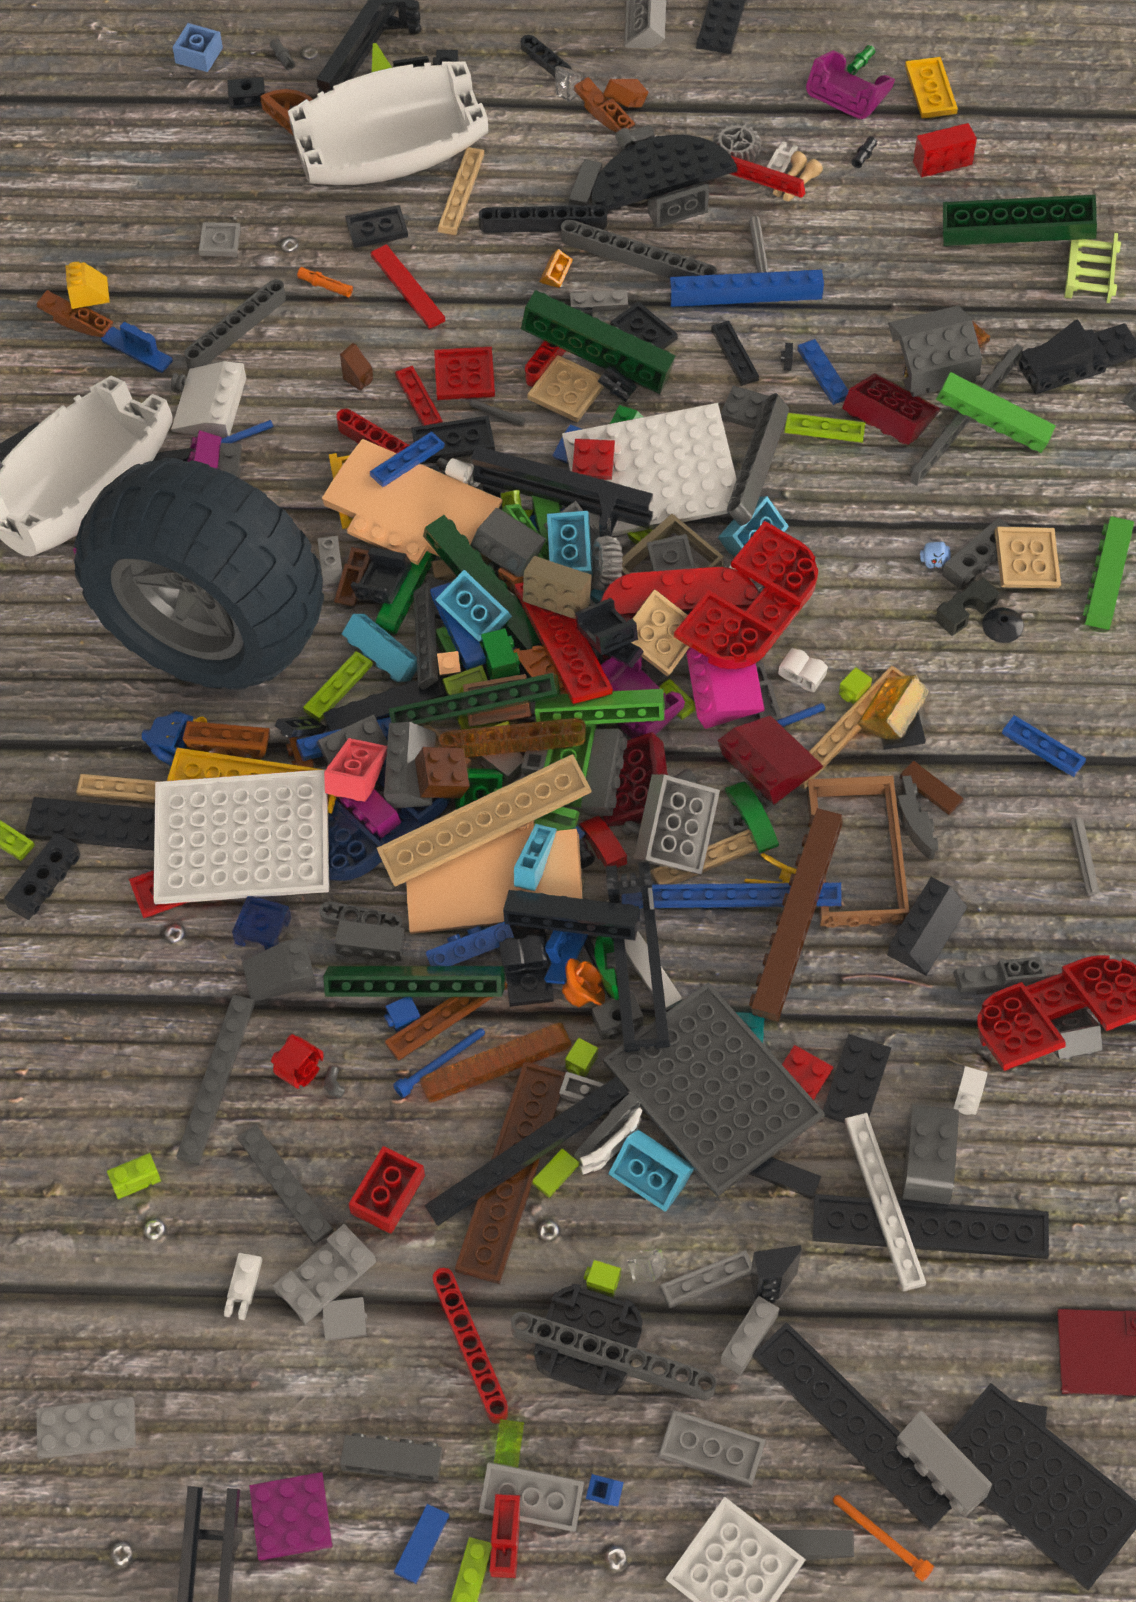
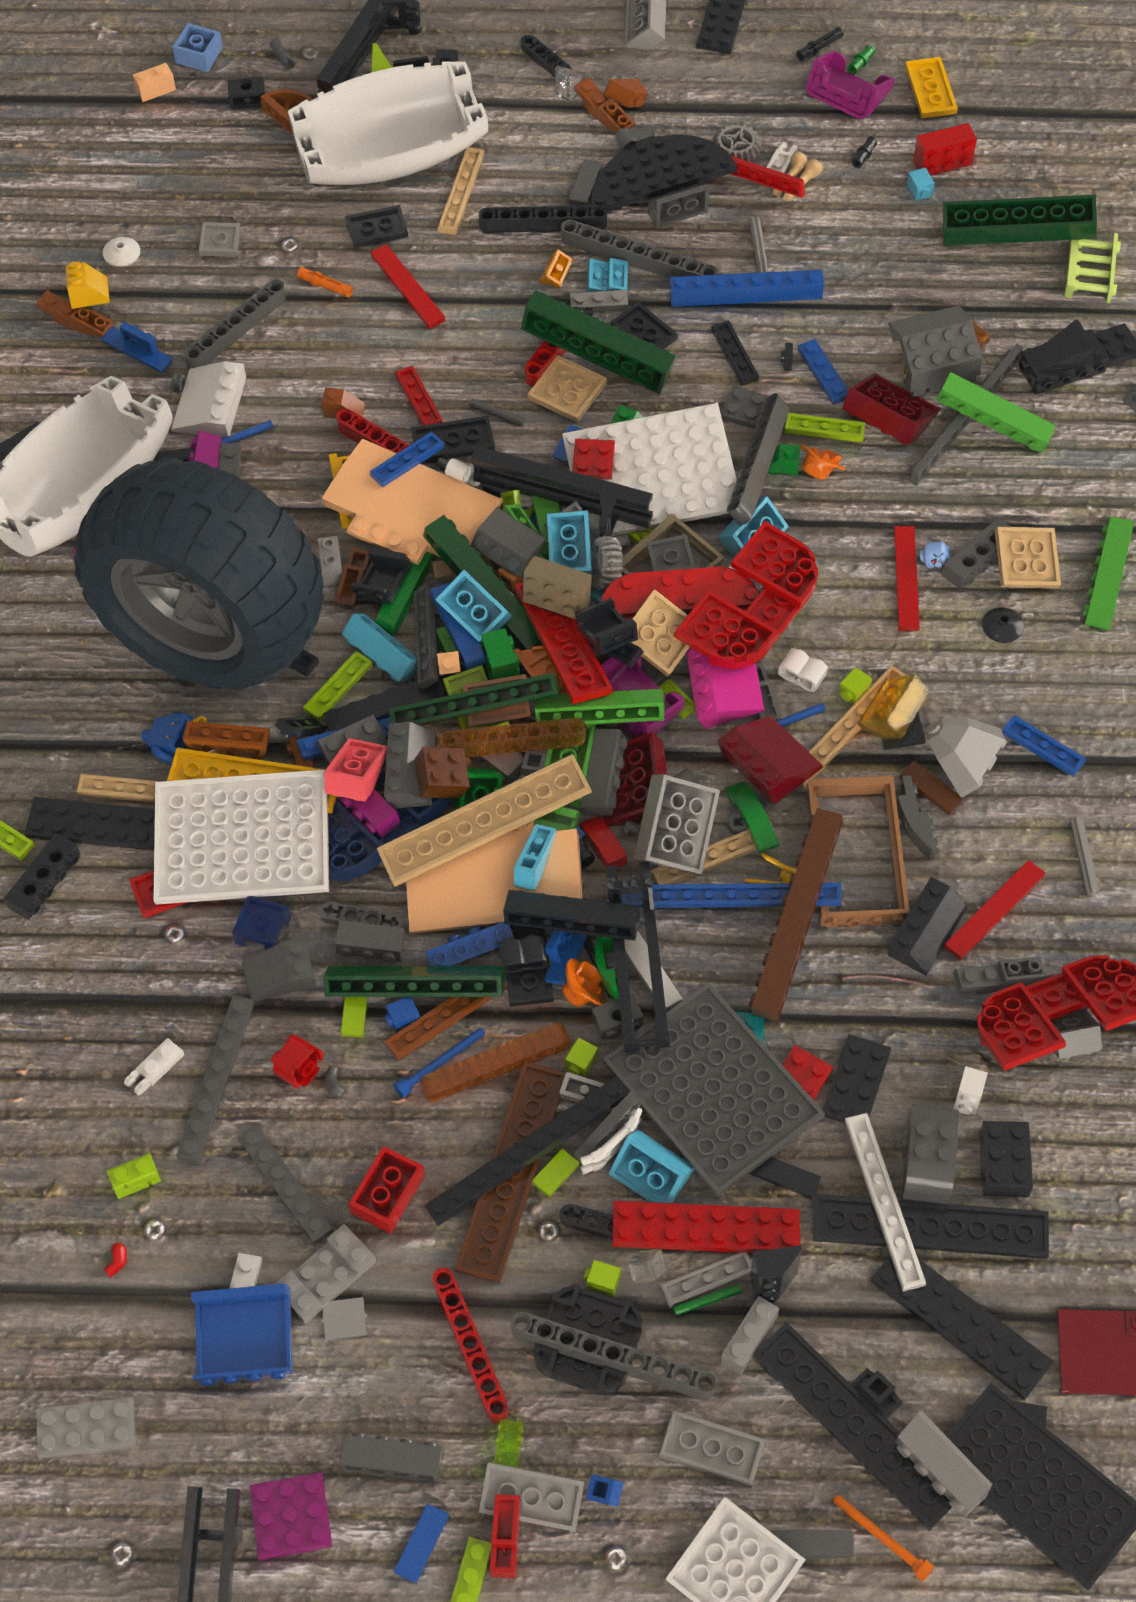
reddish brown slope [340,343,373,391] -> none
red plate [434,346,495,400] -> none
black hips [597,365,637,402] -> none
pearl dark grey arch [935,577,1000,636] -> none
none -> white dish [103,237,140,267]
none -> red arm [103,1242,127,1278]
none -> white hinge [124,1038,184,1095]
none -> light nougat brick [133,63,176,102]
none -> blue panel [191,1283,293,1386]
none -> black plate [290,649,319,677]
none -> dark orange slope [322,387,365,419]
none -> lime tile [341,997,368,1038]
none -> black beam [559,1204,613,1240]
none -> medium azure slope [587,258,628,292]
none -> red plate [612,1201,801,1253]
none -> green bar [673,1284,742,1316]
none -> green slope [768,444,800,476]
none -> black pin [796,27,844,61]
none -> orange hat [800,443,846,480]
none -> black brick [851,1368,902,1419]
none -> black plate [870,1256,1054,1400]
none -> red tile [894,526,920,631]
none -> medium azure brick [907,168,935,201]
none -> light grey brick [923,716,1007,798]
none -> red tile [944,860,1045,961]
none -> black brick [979,1121,1033,1197]

